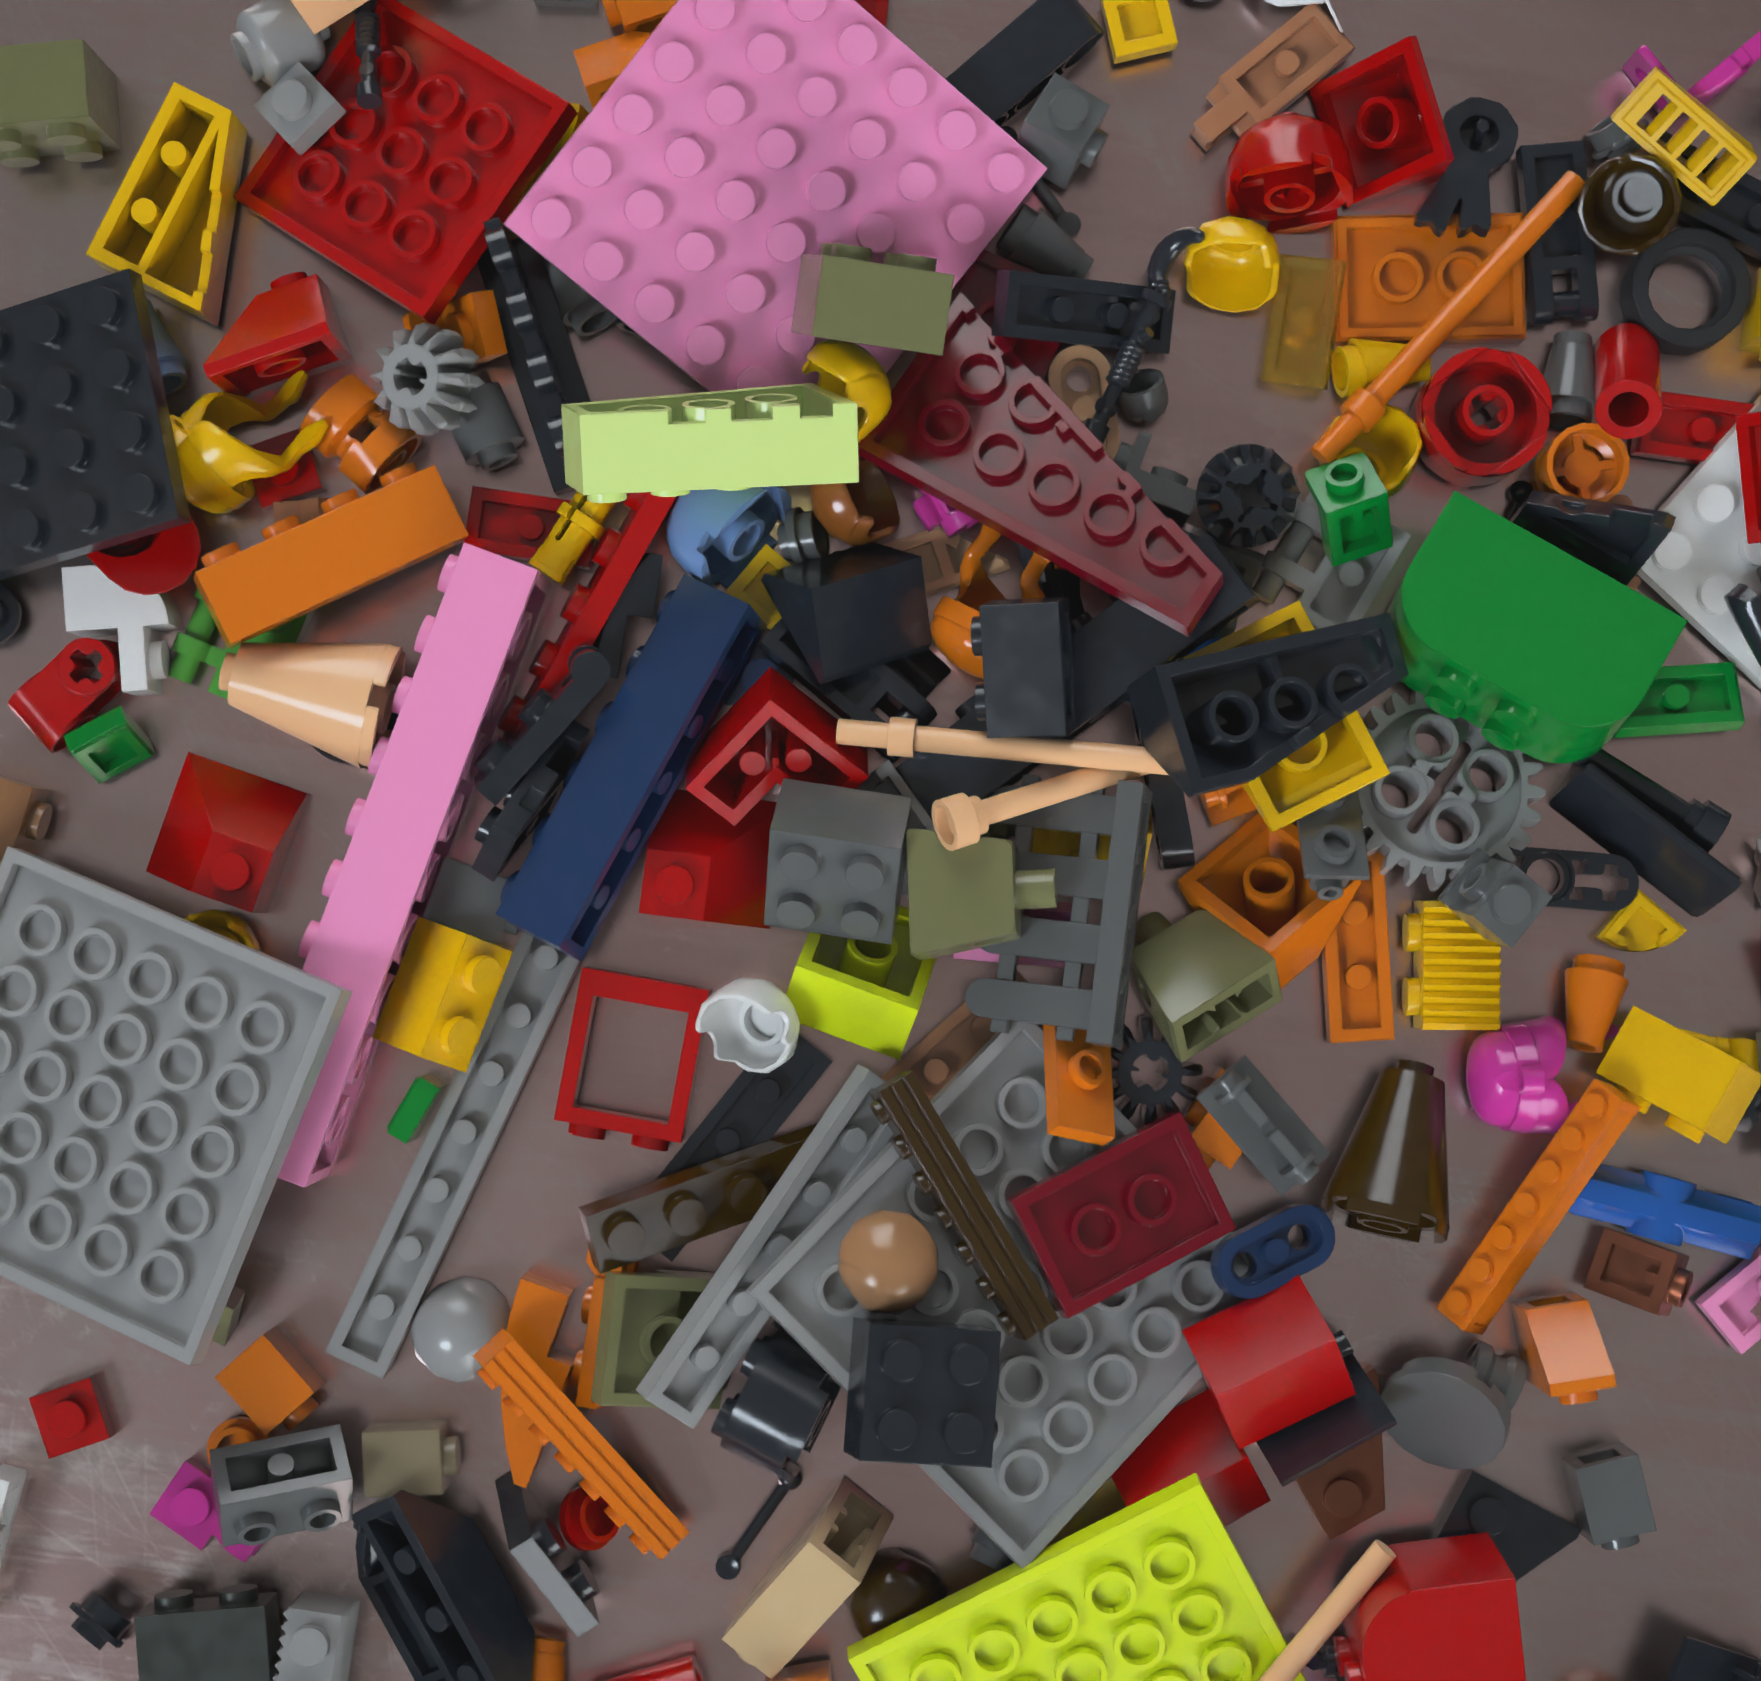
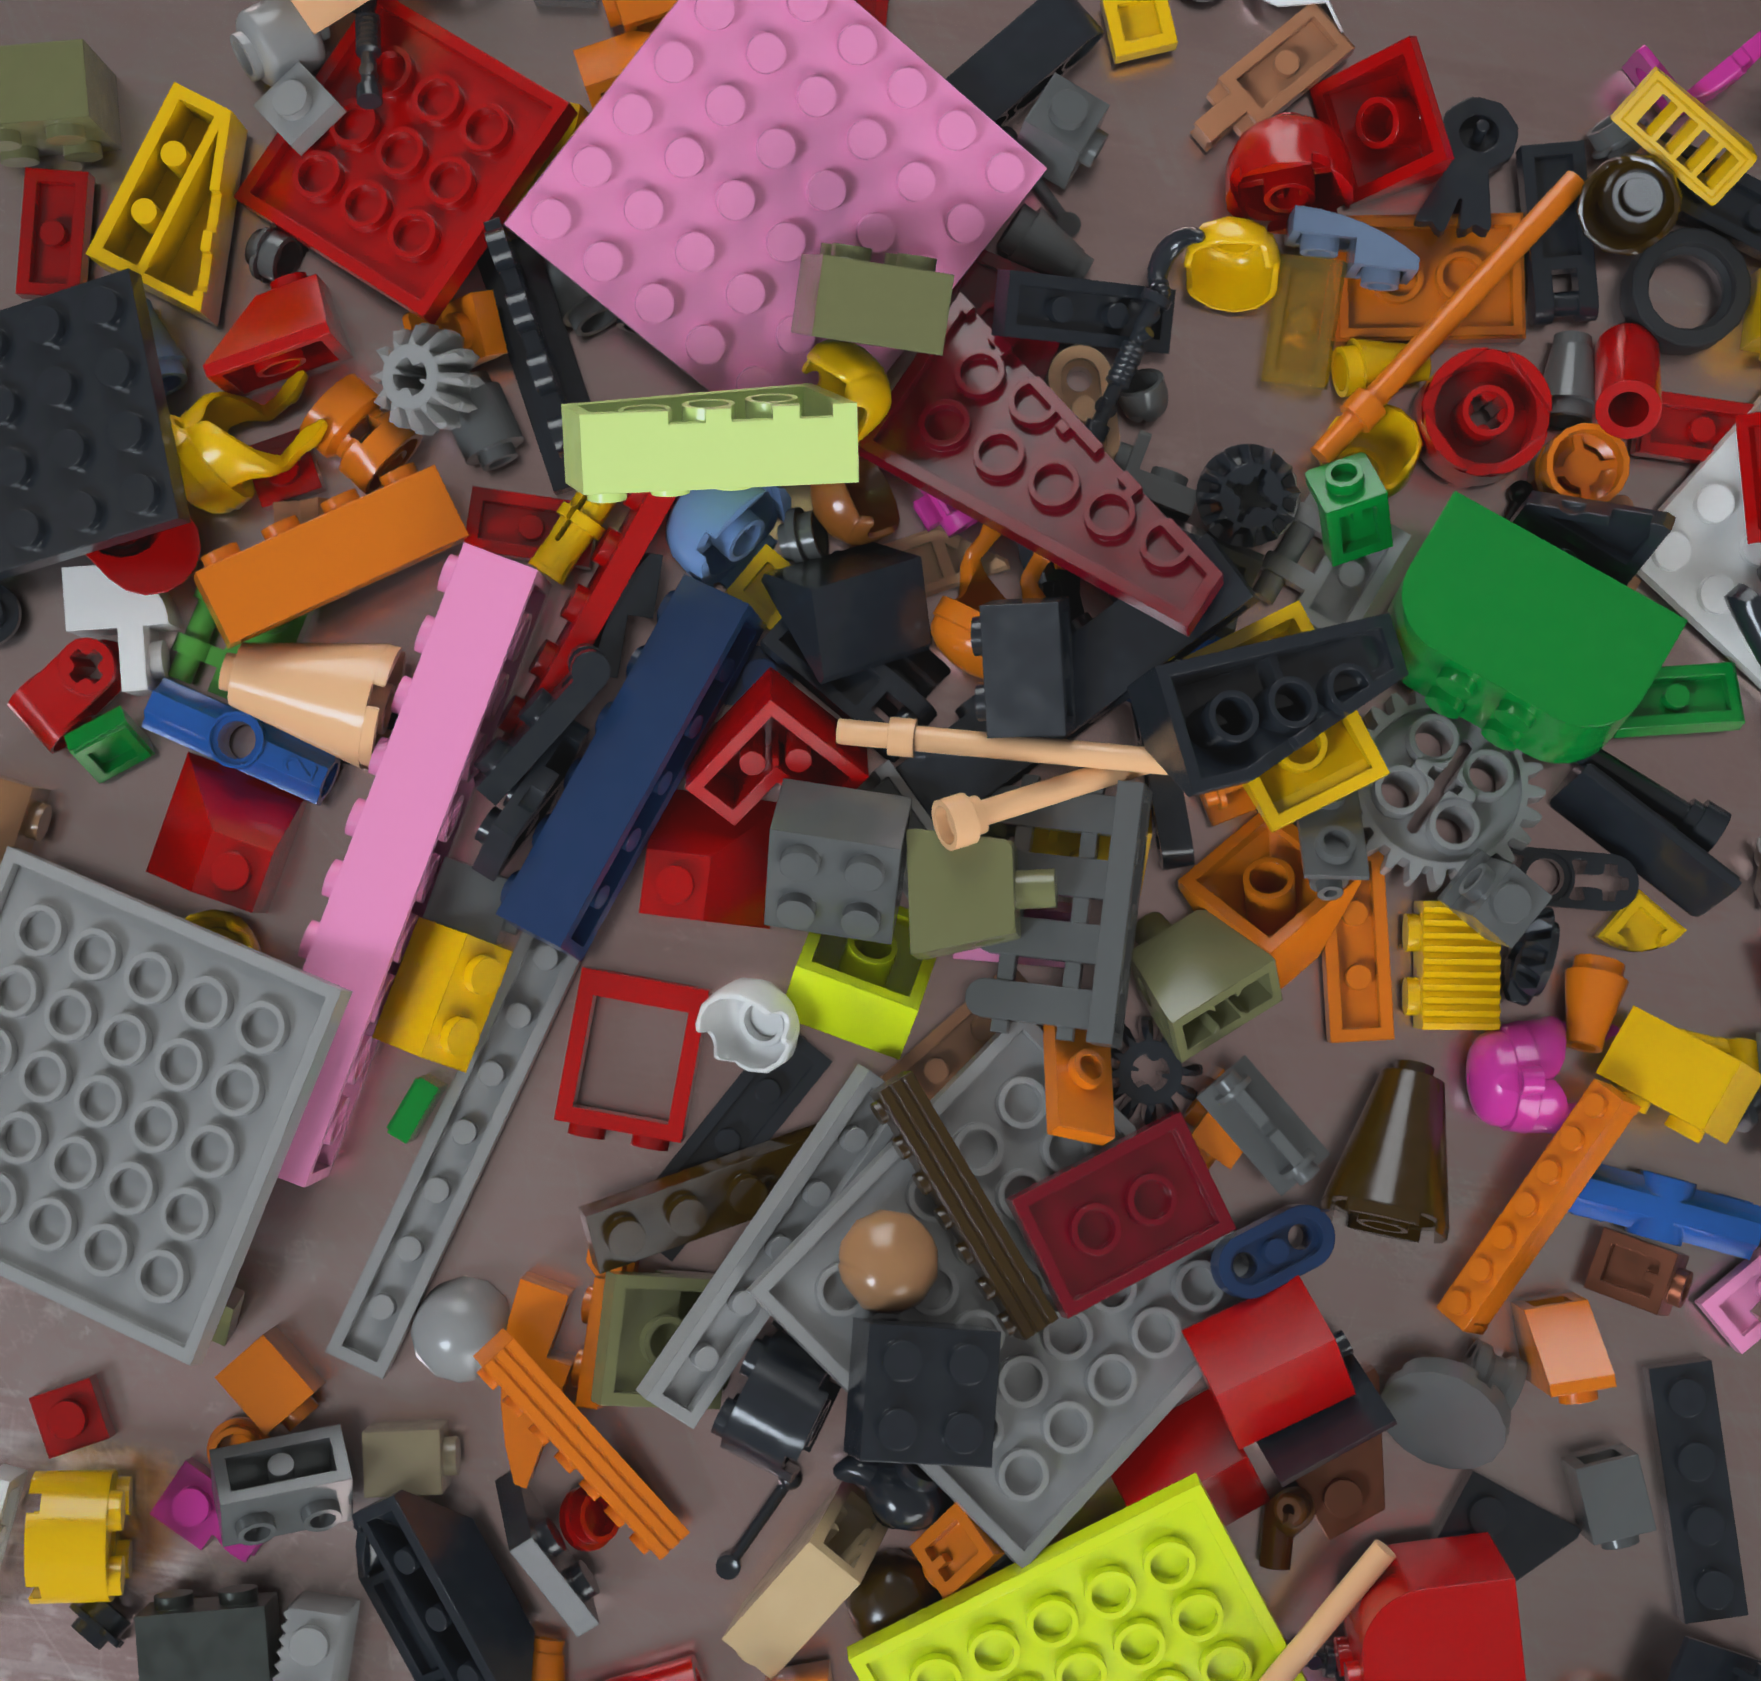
none -> red plate [15,167,95,299]
none -> yellow brick [24,1469,133,1604]
none -> blue piece [141,677,341,806]
none -> dark grey plate [245,223,302,283]
none -> black piece [833,1454,955,1531]
none -> orange bracket [909,1503,1005,1598]
none -> reddish brown arm [1259,1486,1316,1571]
none -> sand blue slope [1284,205,1420,291]
none -> black gear [1502,906,1560,1006]
none -> black plate [1642,1356,1748,1624]

